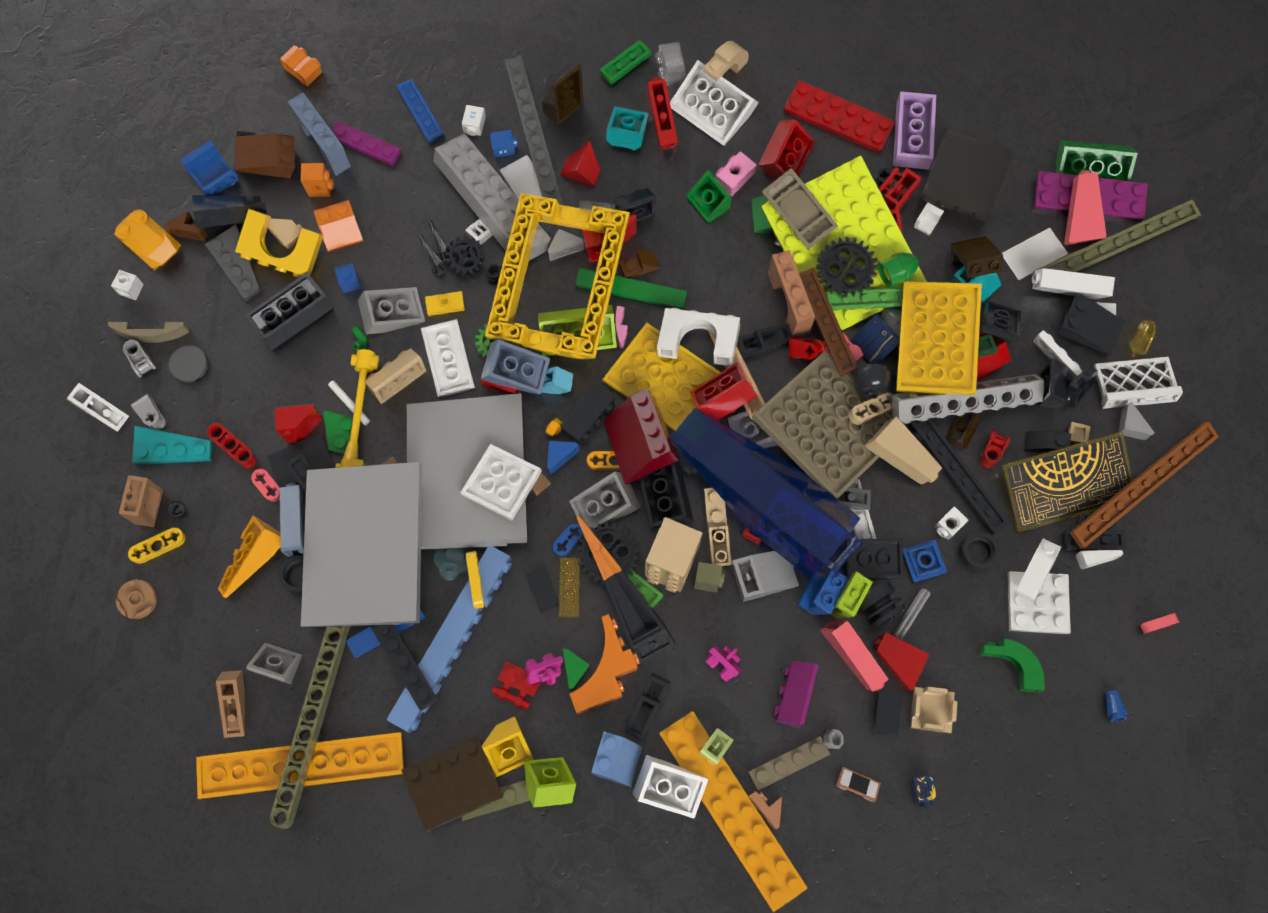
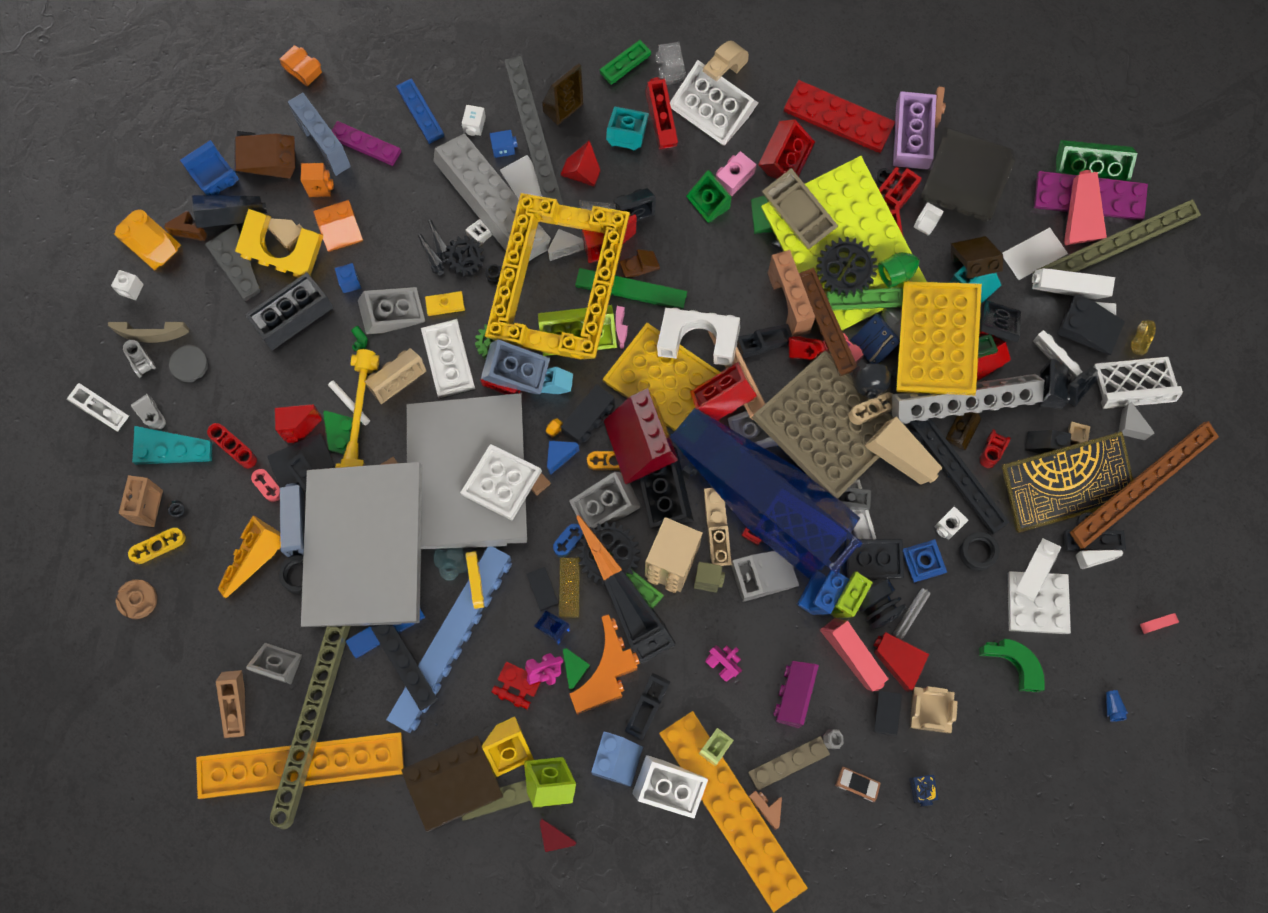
none -> clear blue slope [534,611,570,645]
none -> dark red slope [540,819,577,852]
none -> nougat plate [935,87,946,128]

